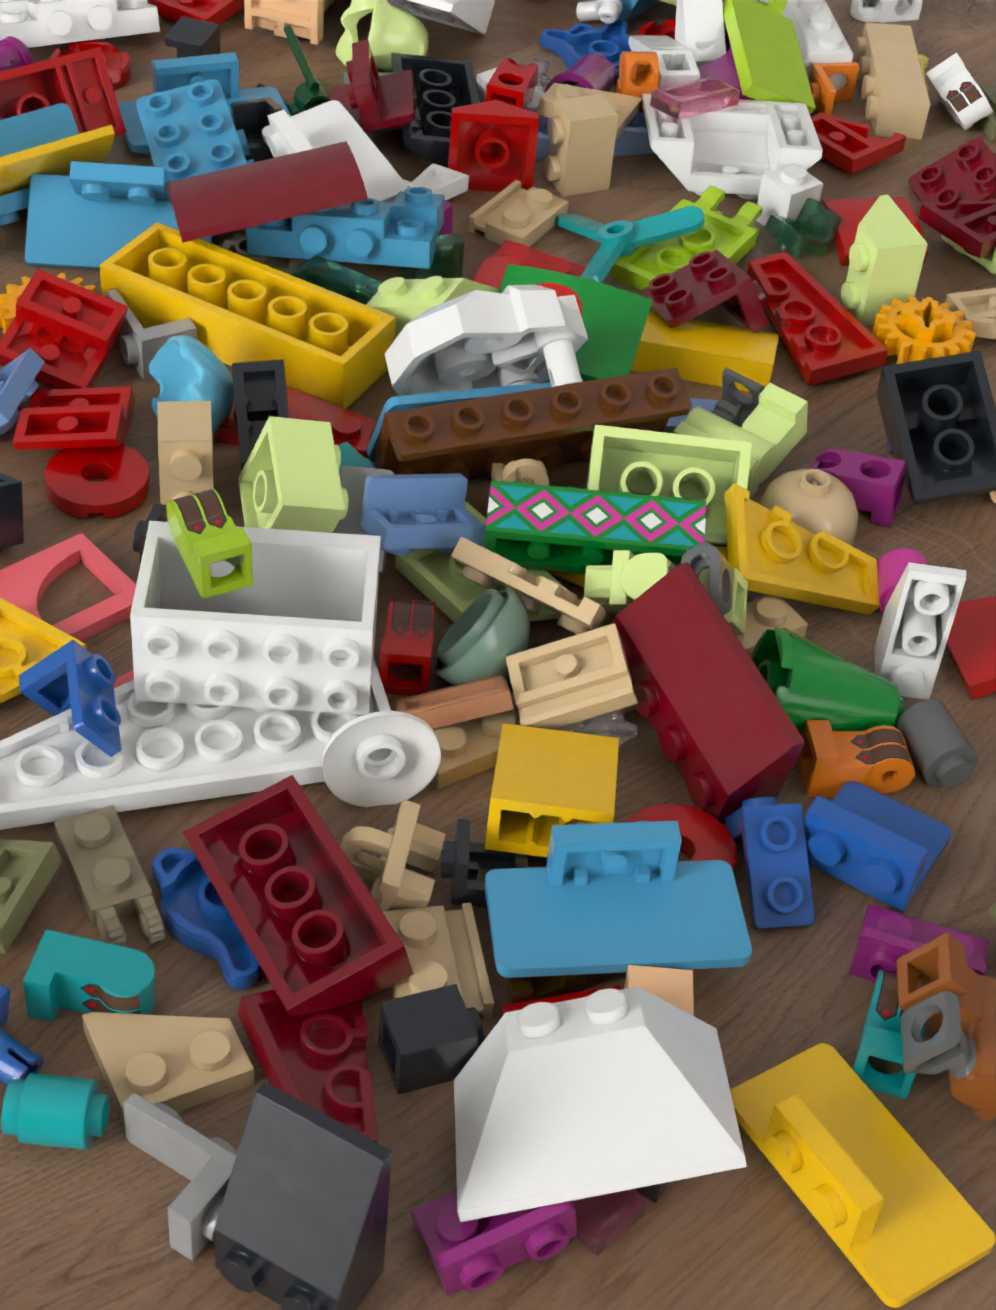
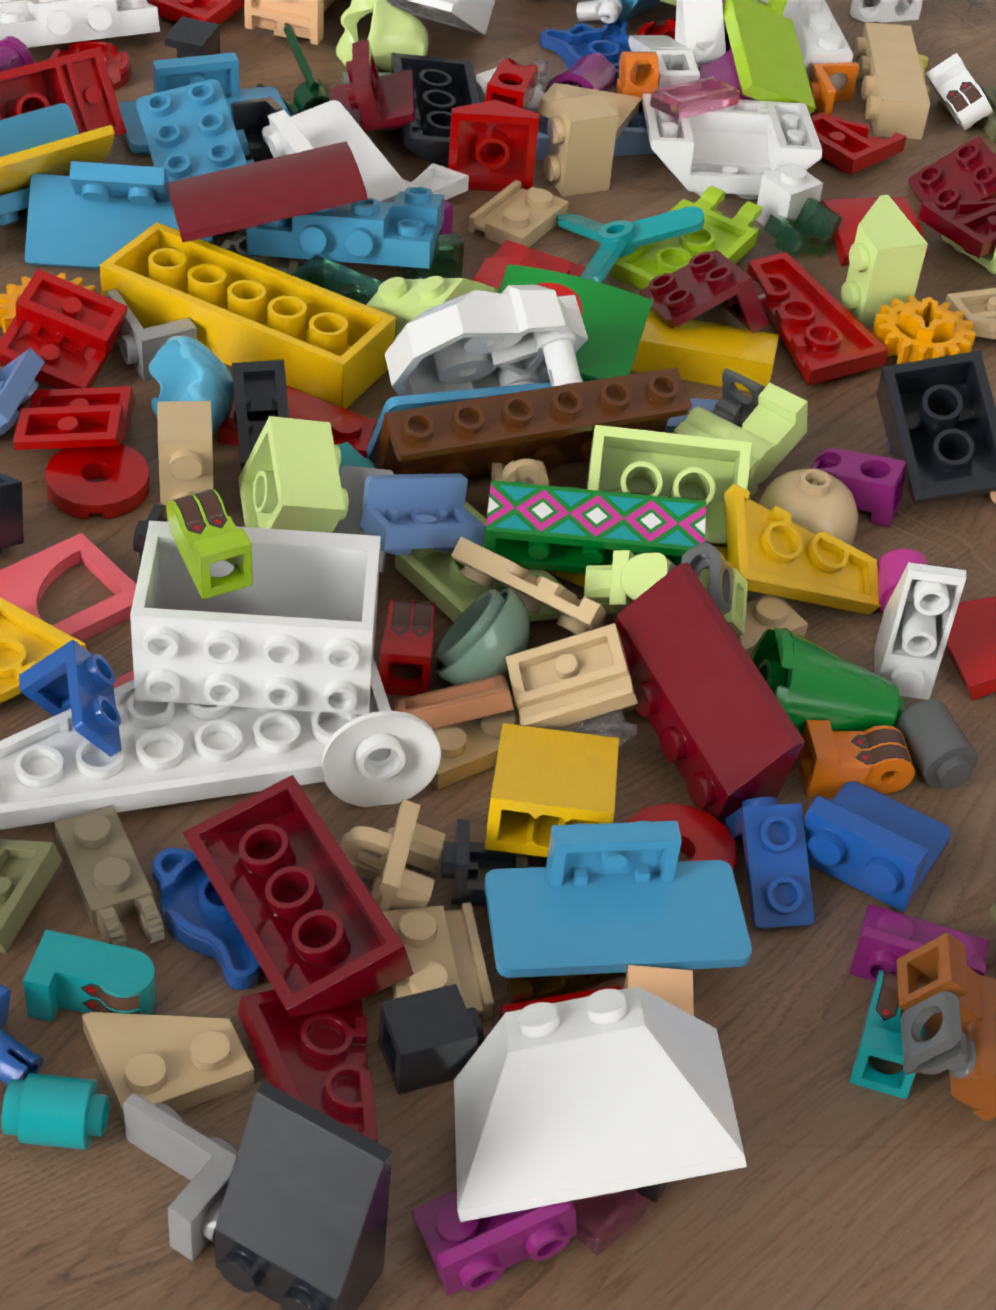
yellow bracket [730,1043,996,1308] -> none

